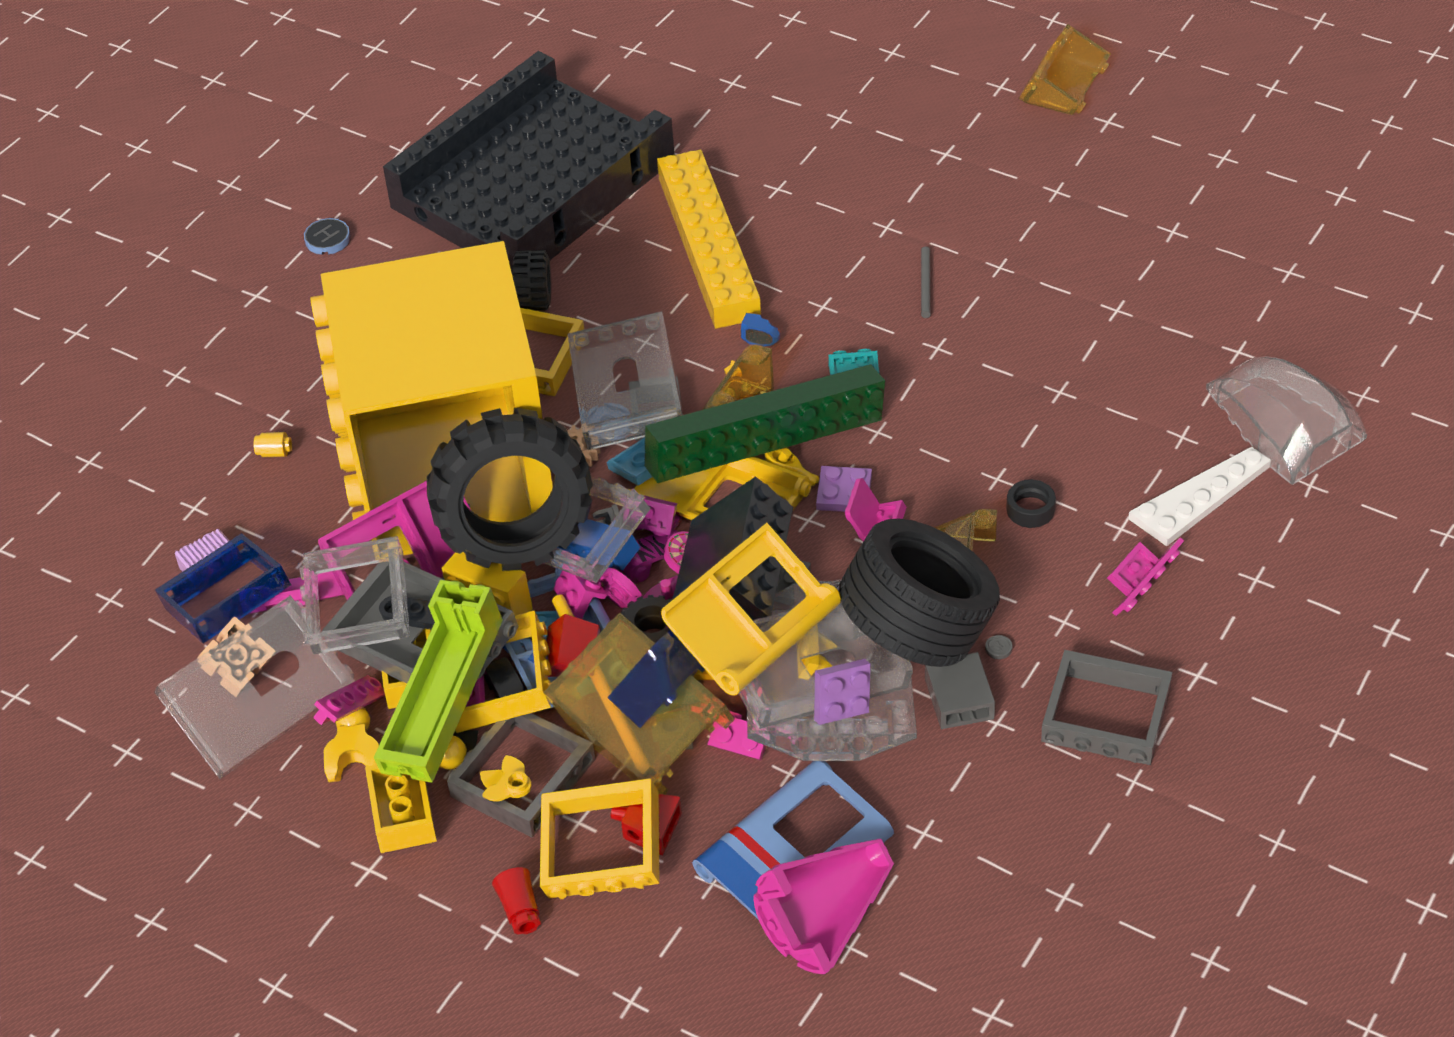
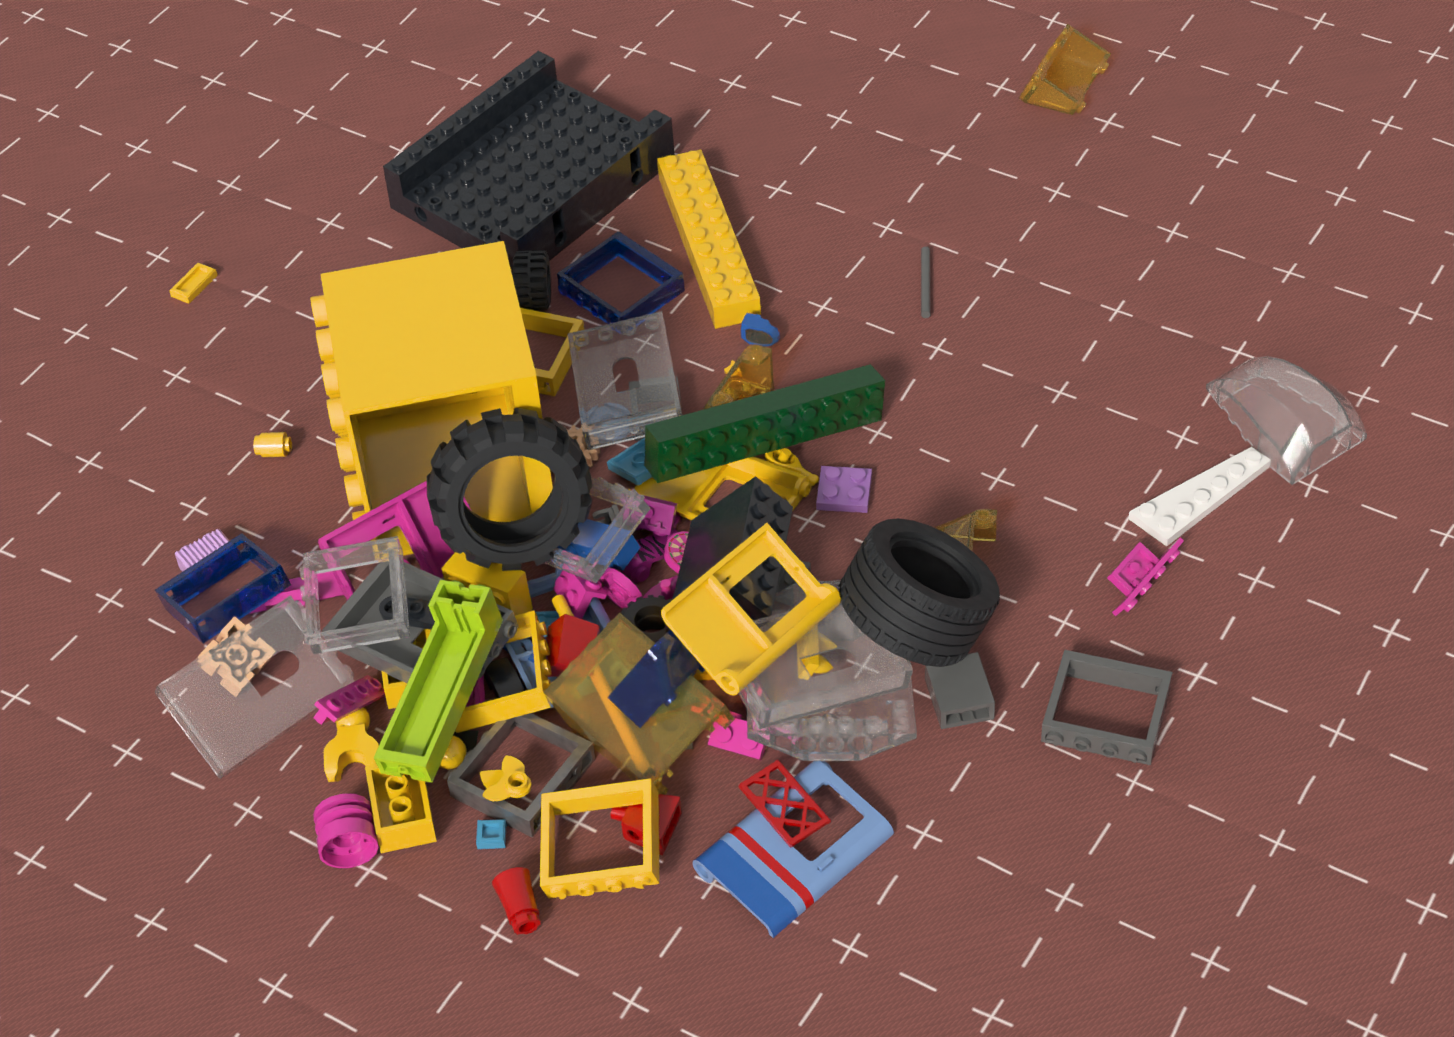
tile [304,218,350,254] -> none
dark pink cone [754,839,894,974] -> none
medium lavender plate [814,659,870,725] -> none
teal bracket [828,349,879,375] -> none
dark pink bracket [845,478,907,541] -> none
dark grey piece [985,635,1012,659] -> none
black tyre [1006,479,1056,528] -> none
none -> yellow tile [169,263,218,304]
none -> dark pink wheel [313,794,379,868]
none -> dark azure tile [476,819,507,849]
none -> clear blue window [557,231,685,335]
none -> red window [738,760,831,848]

